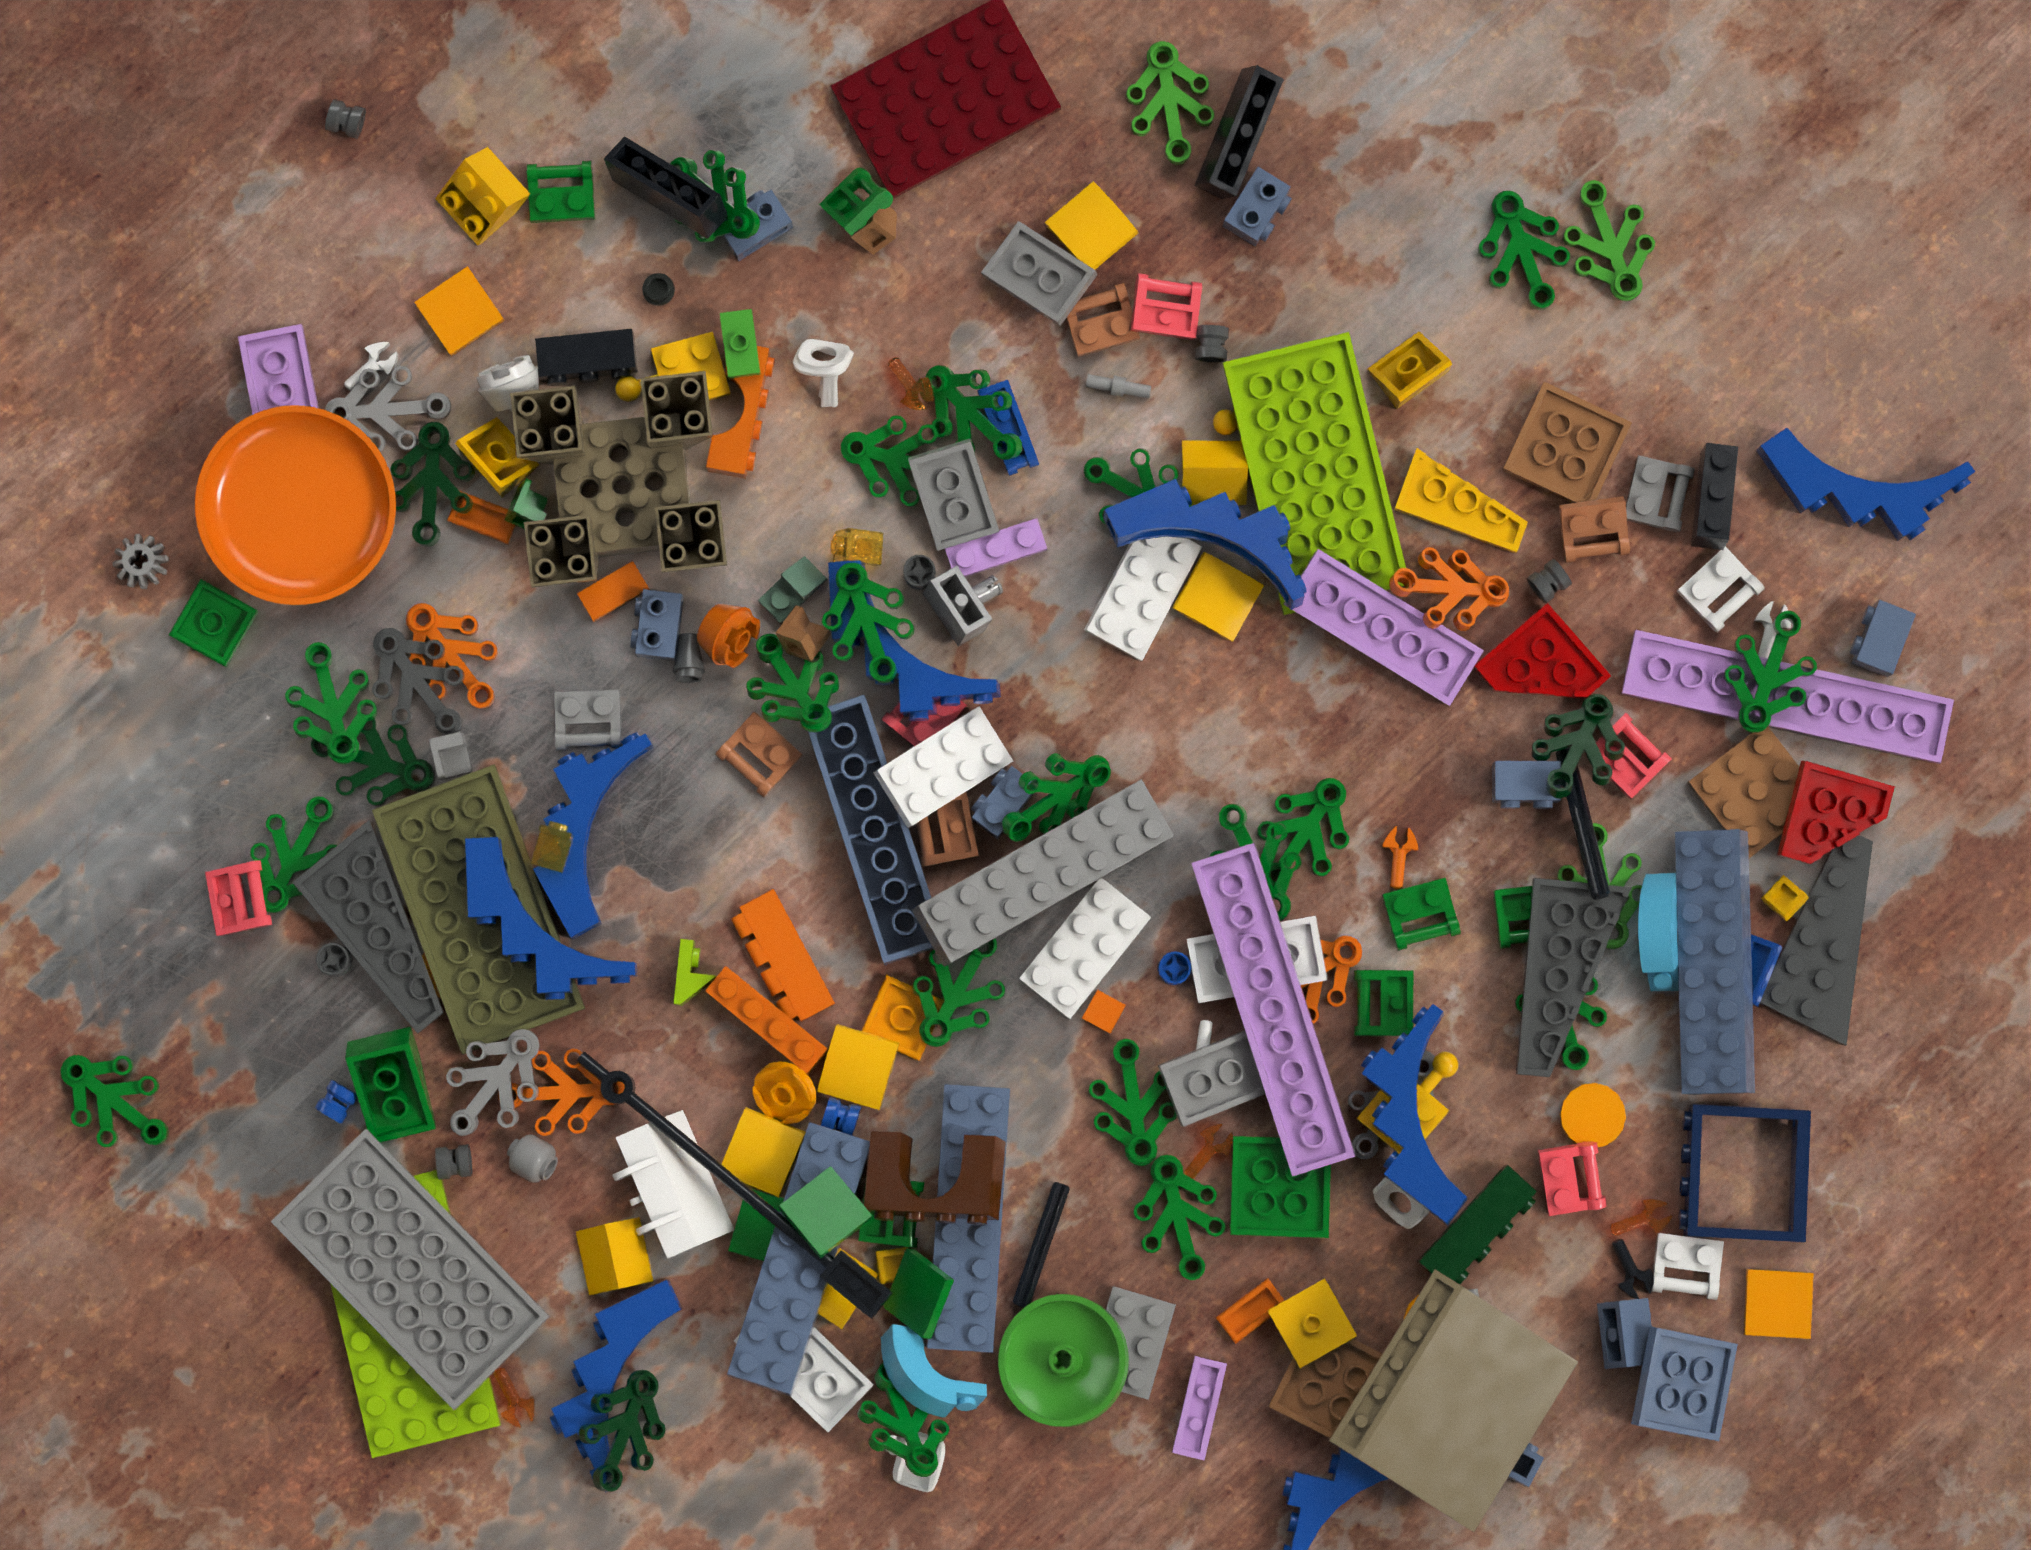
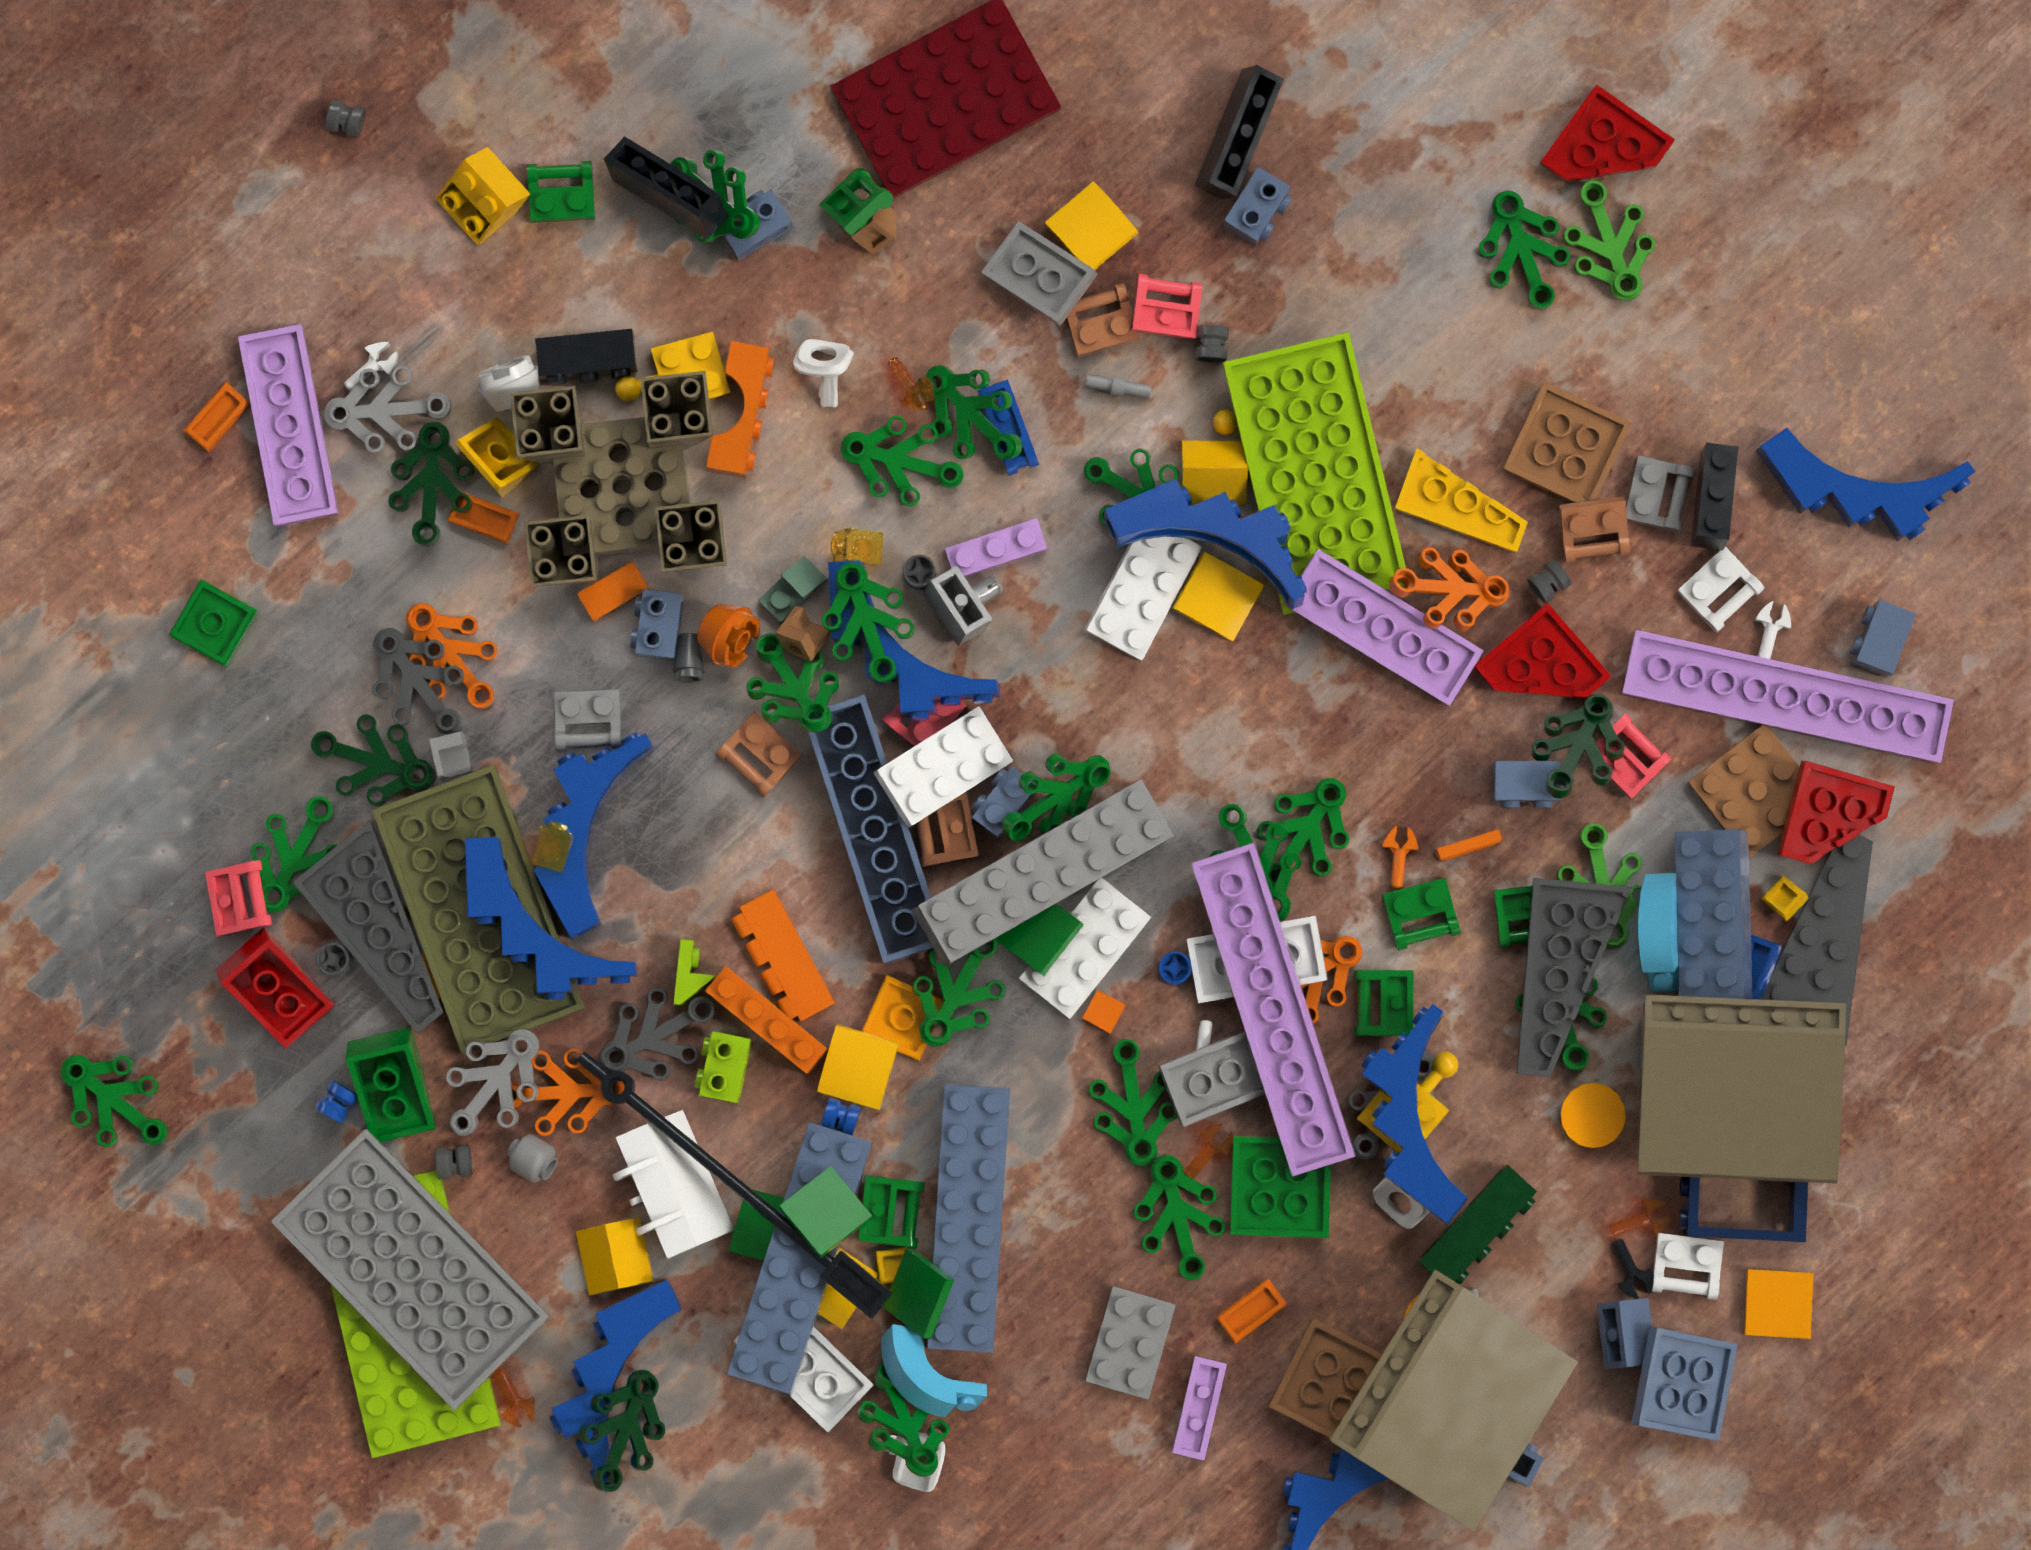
light grey gear [113,534,169,590] -> none
orange dish [195,405,396,605] -> none
green plant [285,642,377,764] -> none
light orange tile [414,266,505,357] -> none
green panel [504,478,548,530] -> none
pearl dark grey plate [642,273,675,306] -> none
bright green plate [720,309,761,379] -> none
yellow slope [722,1107,806,1197] -> none
light orange tile [752,1061,816,1124] -> none
reddish brown arch [864,1131,1006,1225] -> none
light grey plate [908,439,999,551] -> none
bright green dish [998,1294,1129,1427] -> none
black axle [1013,1182,1070,1308] -> none
bright green plant [1126,41,1214,165] -> none
yellow plate [1267,1278,1357,1368] -> none
yellow slope [1367,331,1452,409] -> none
coral plate [1538,1141,1607,1216] -> none
black axle [1556,747,1610,900] -> none
green plant [1724,611,1817,733] -> none
none -> orange tile [183,382,251,452]
none -> red slope [215,927,334,1049]
none -> dark grey plant [599,987,715,1080]
none -> lime brick [695,1031,752,1104]
none -> green tile [996,904,1084,976]
none -> orange tile [1434,829,1503,862]
none -> red plate [1540,84,1675,182]
none -> dark tan slope [1637,995,1846,1184]

